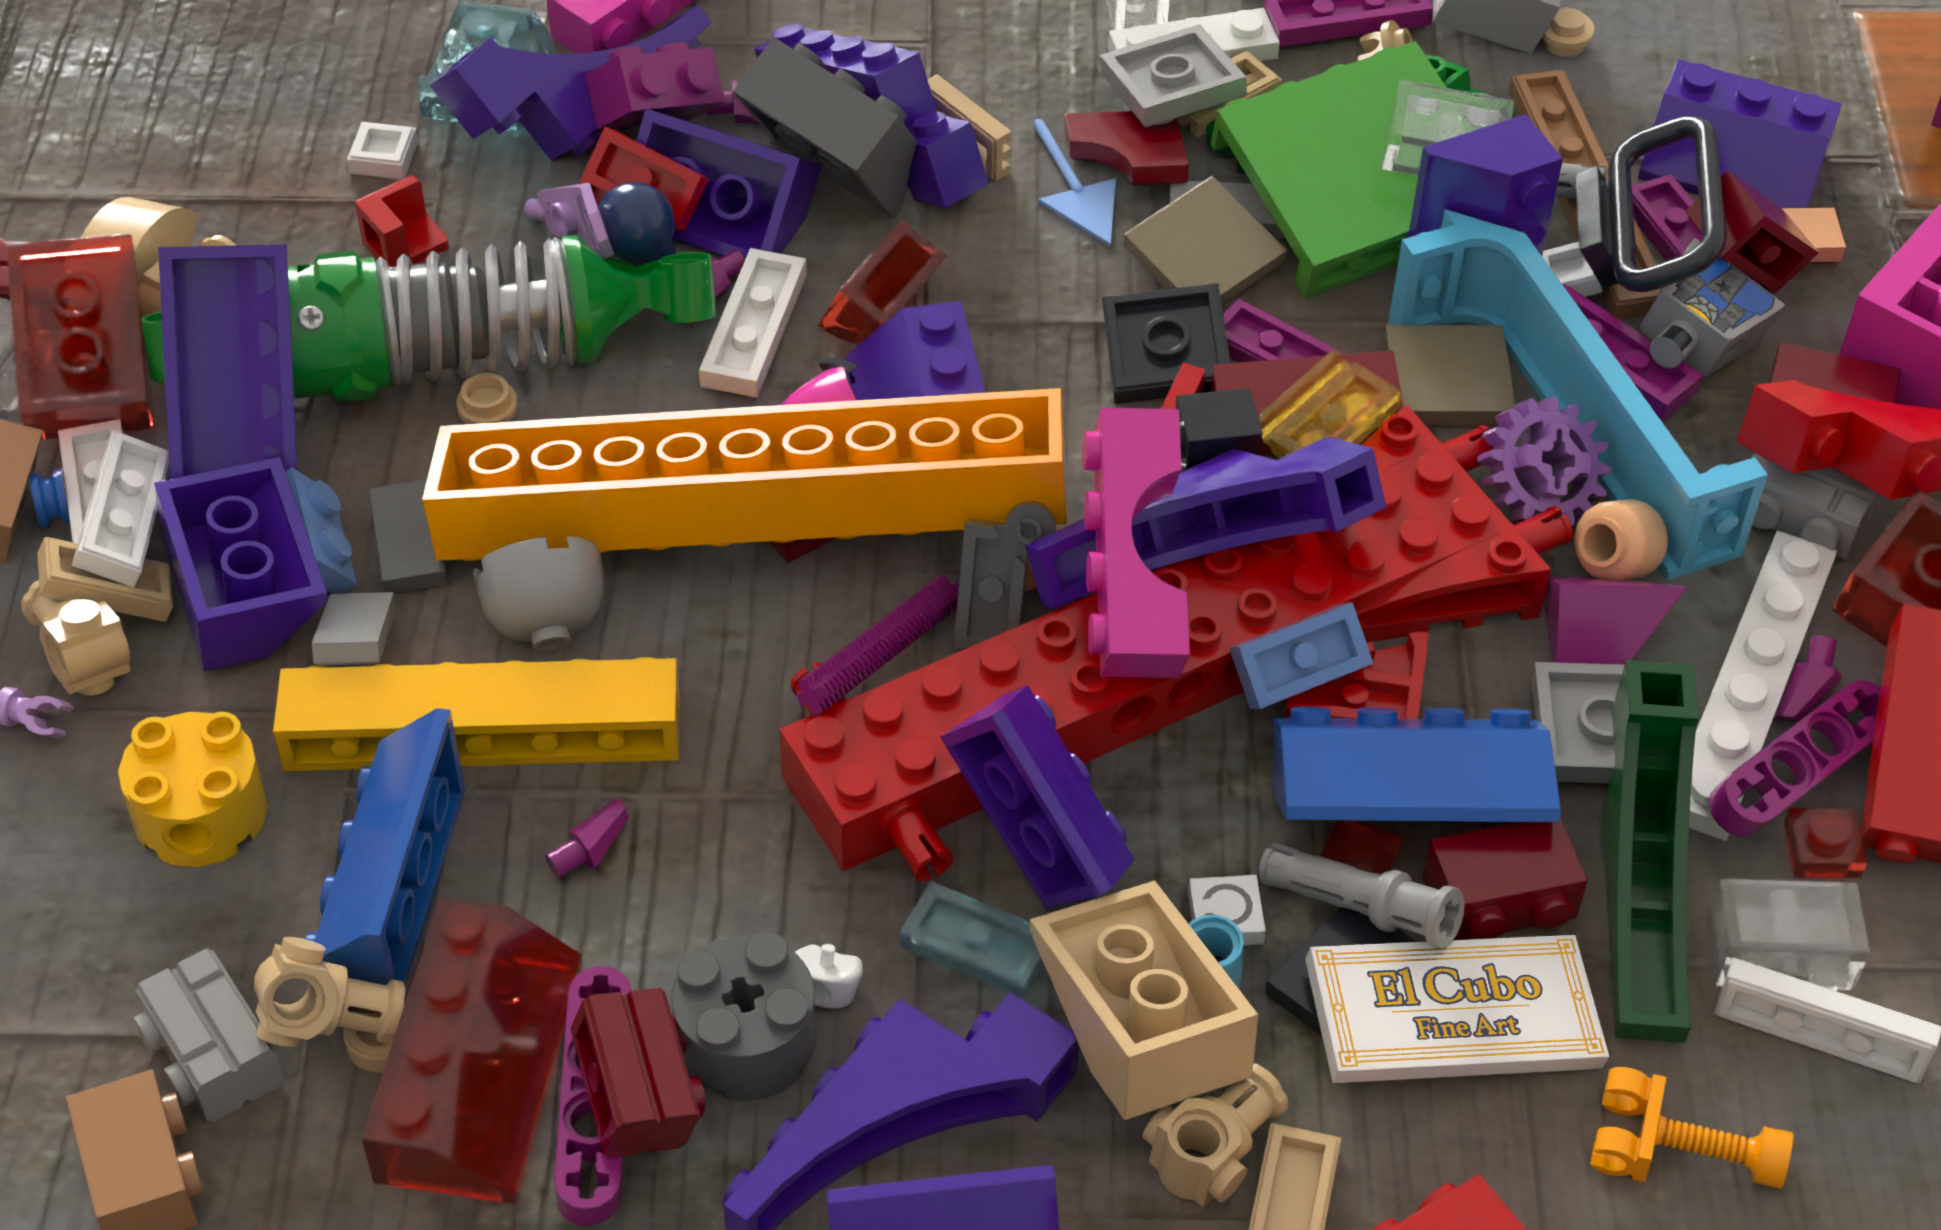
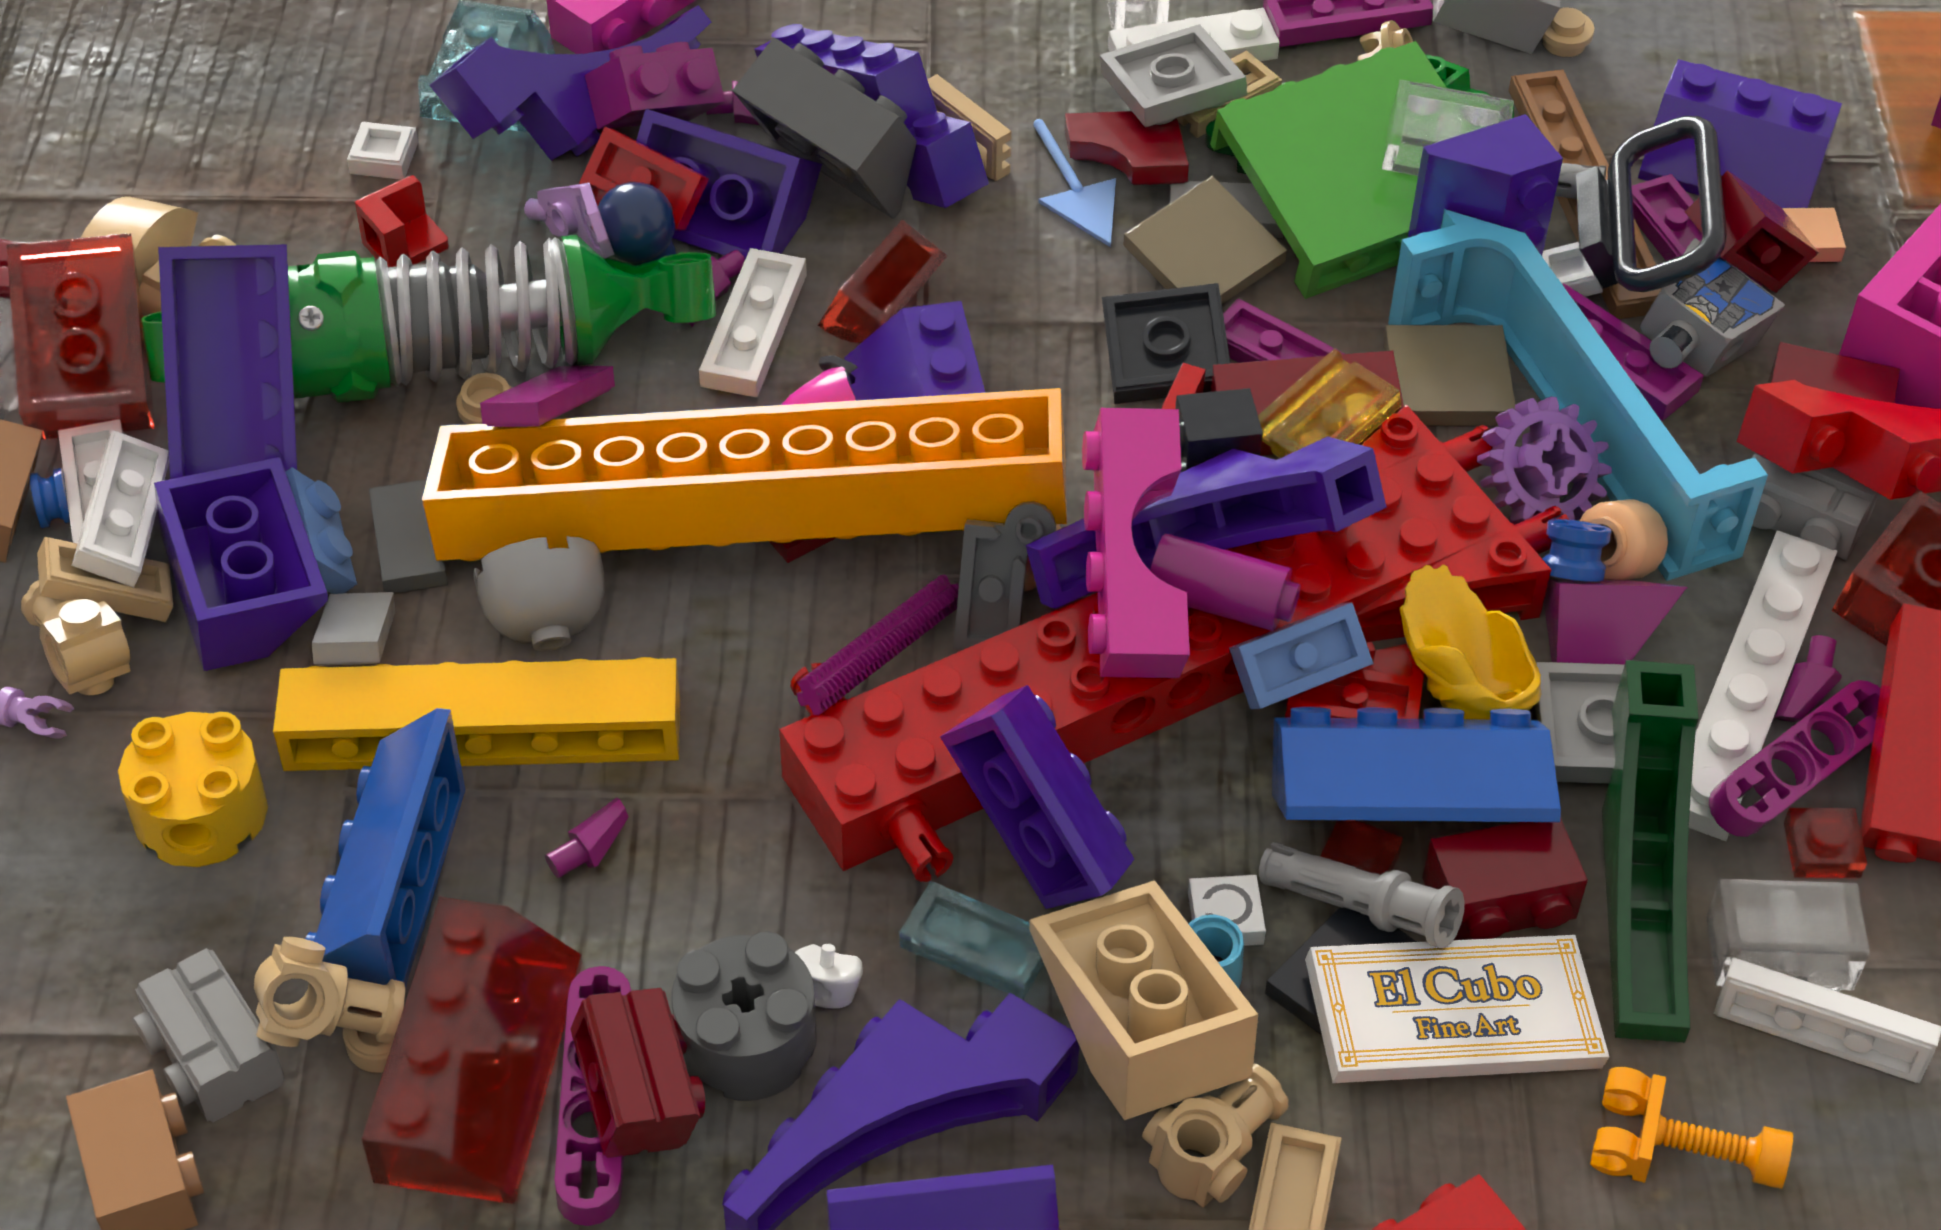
none -> magenta tile [480,366,615,427]
none -> magenta brick [1150,533,1301,631]
none -> yellow hair [1399,565,1542,720]
none -> blue wheel [1543,519,1612,582]

